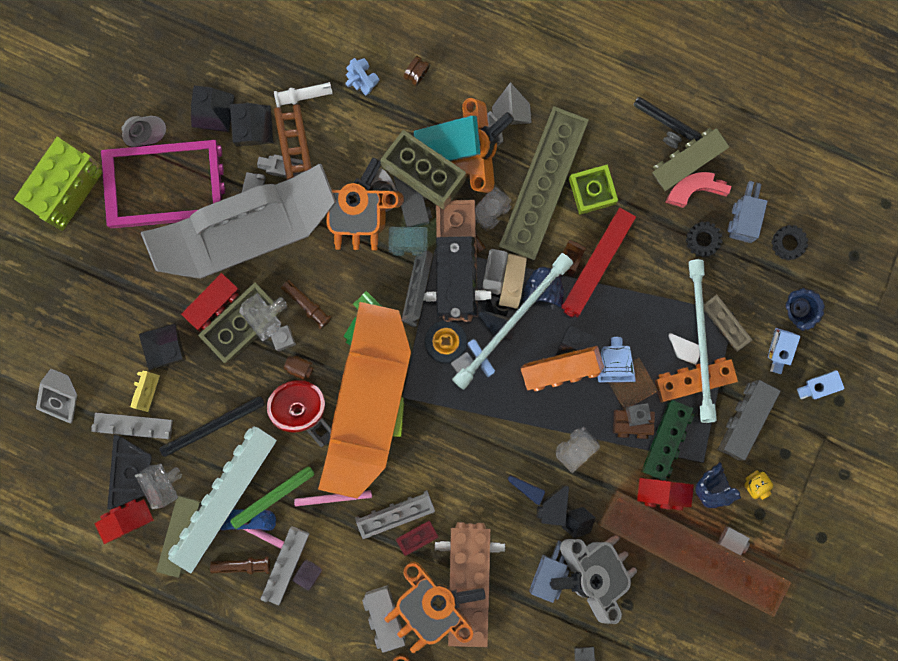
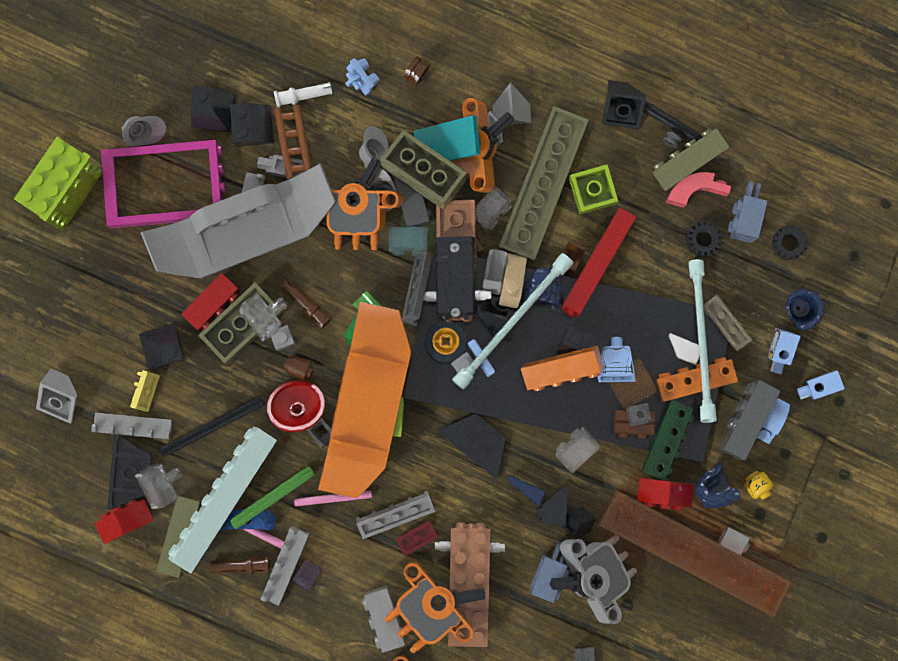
none -> light grey piece [359,126,388,168]
none -> black wing [438,414,506,479]
none -> black slope [602,80,646,129]
none -> light blue brick [757,398,790,444]

